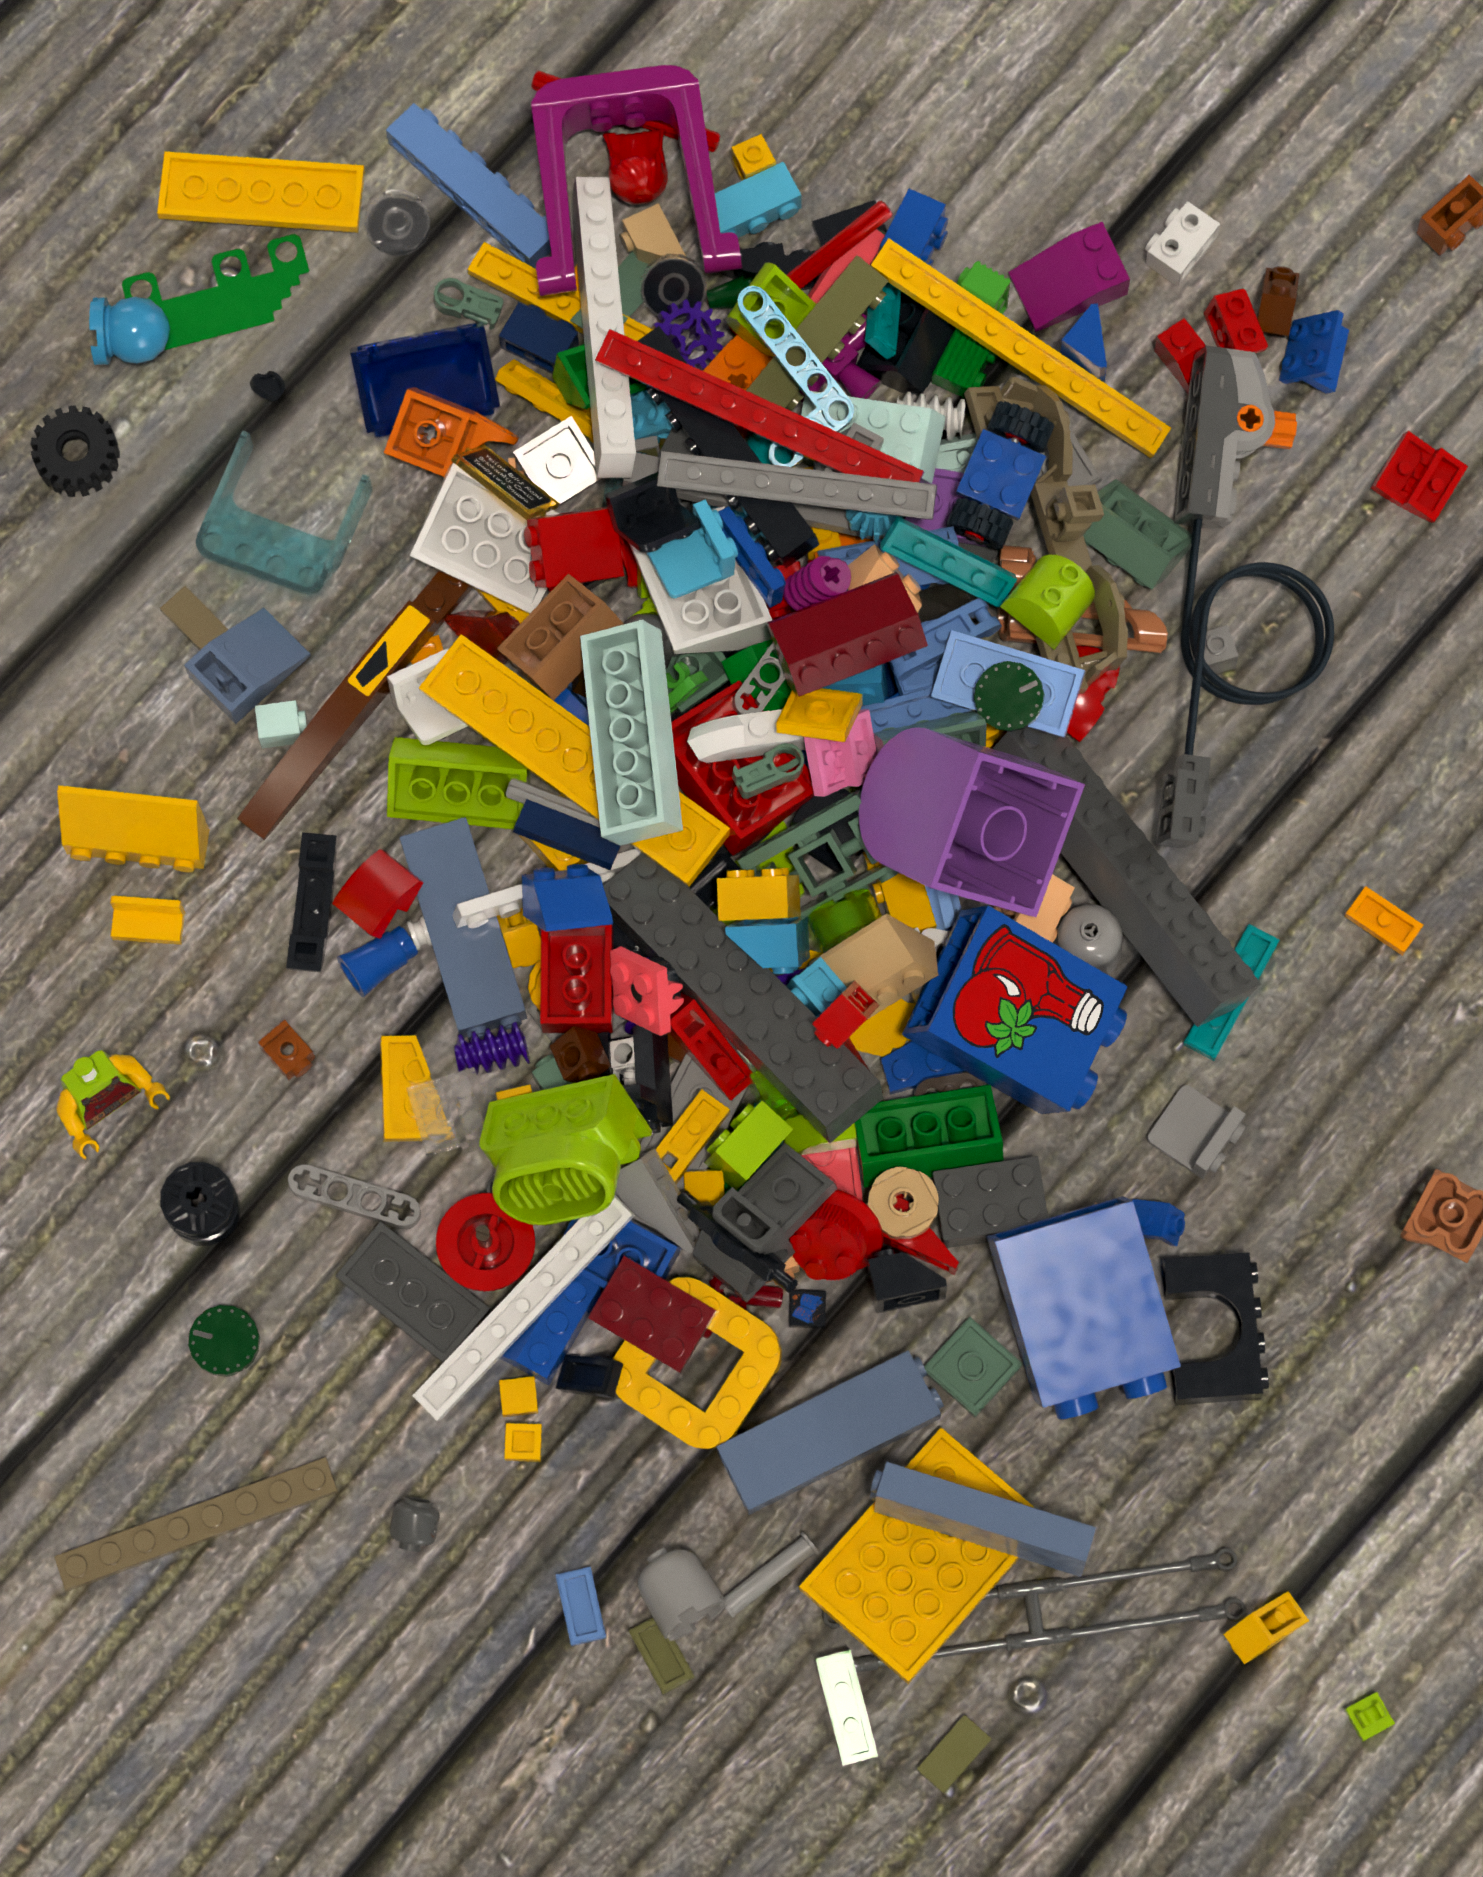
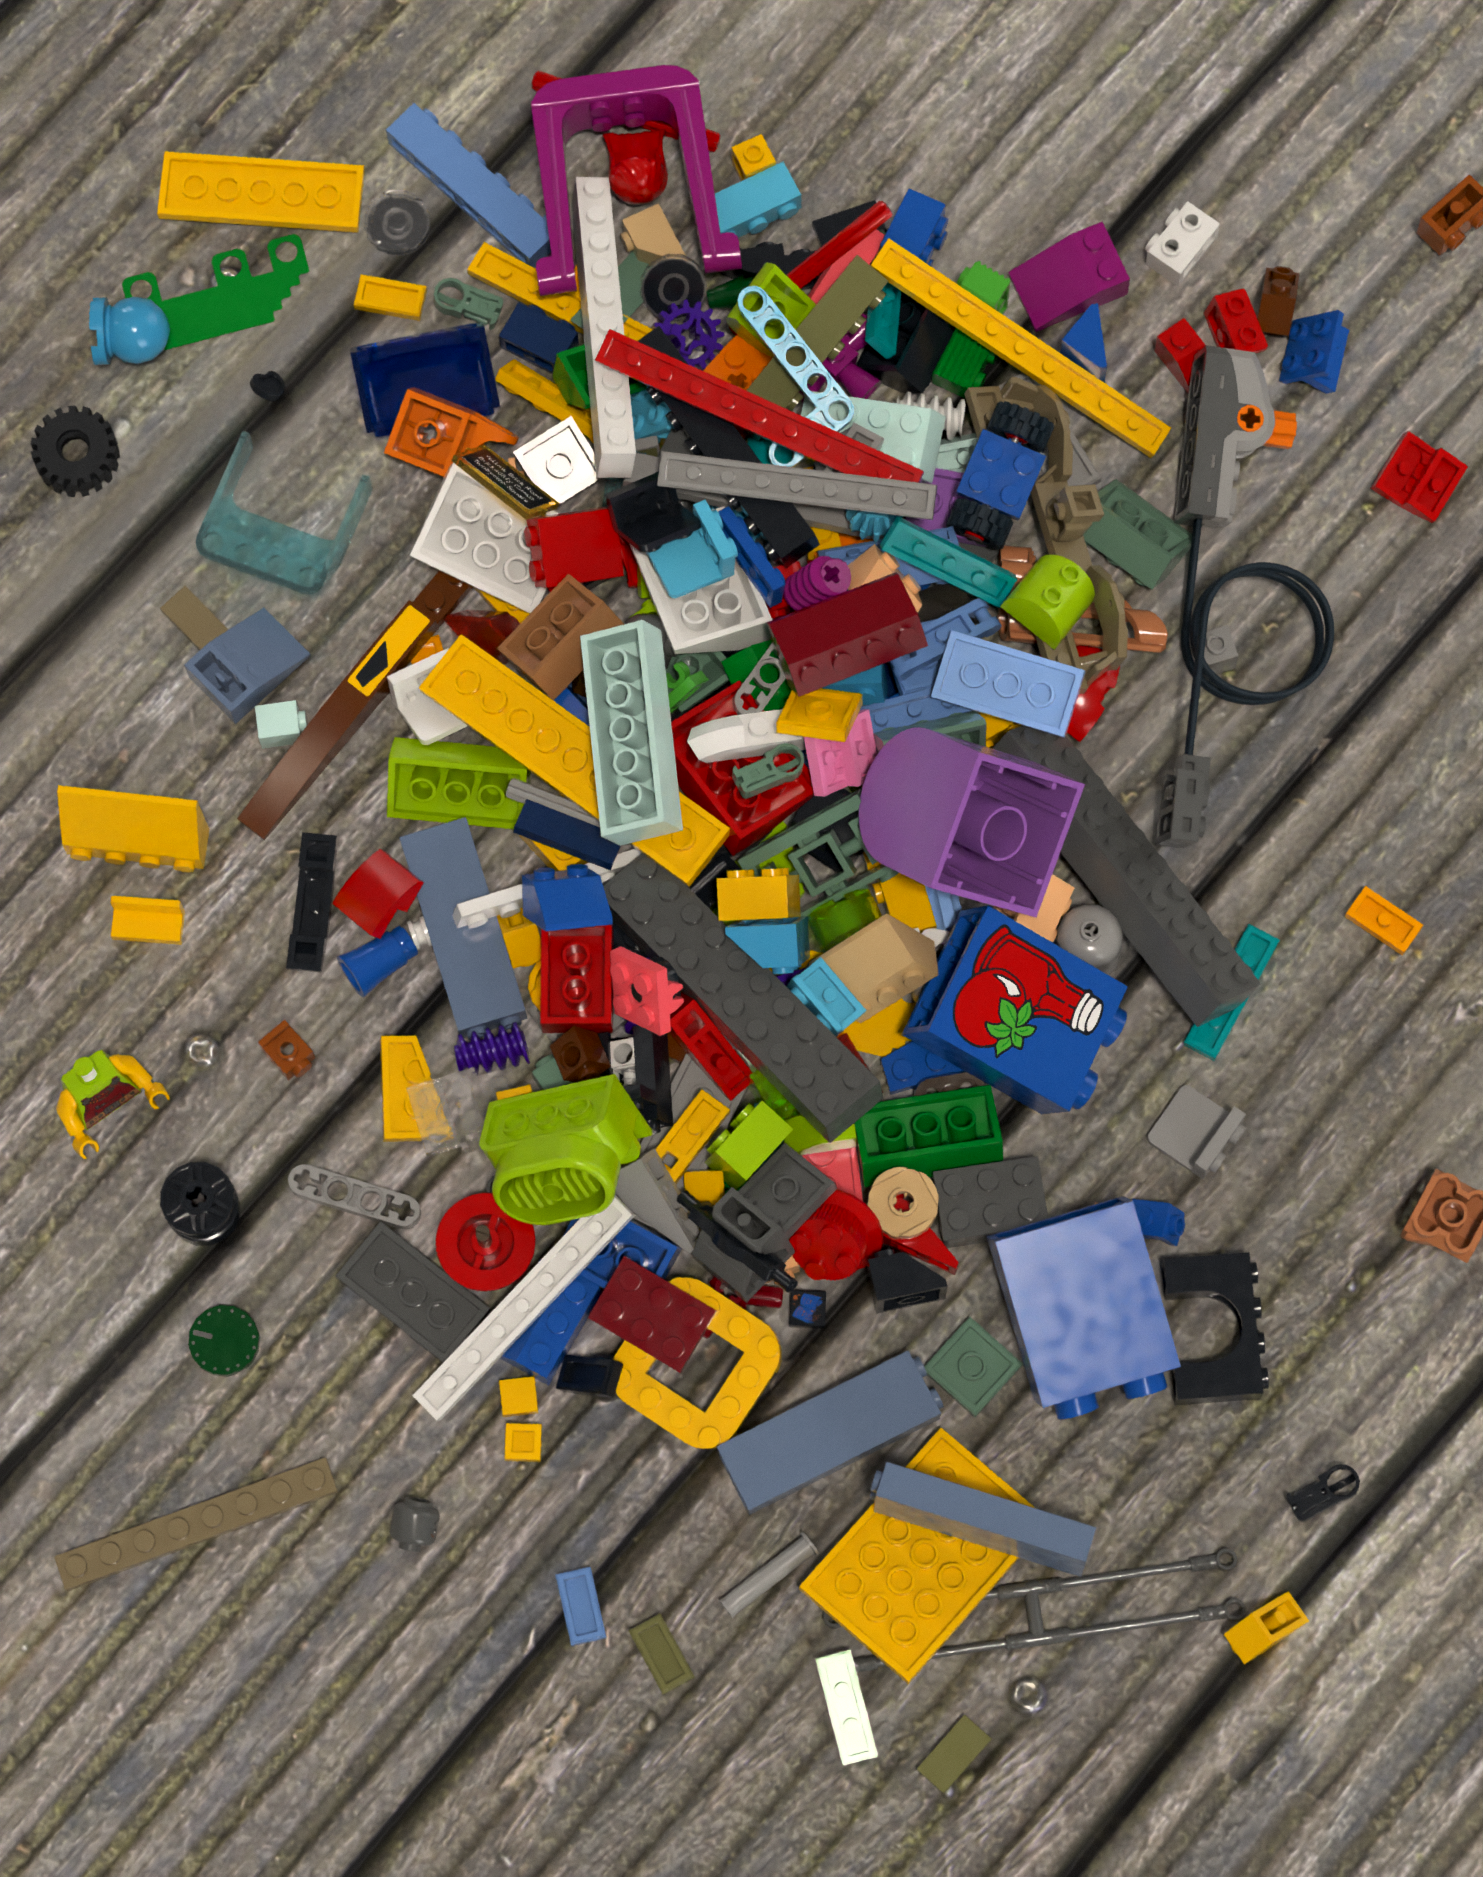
light grey cylinder [638,1548,727,1641] -> none
red slope [812,981,880,1049] -> none
dark green tile [974,661,1045,732] -> none
lime tile [1344,1692,1395,1742] -> none
none -> yellow tile [354,274,427,321]
none -> black piece [1287,1464,1360,1523]

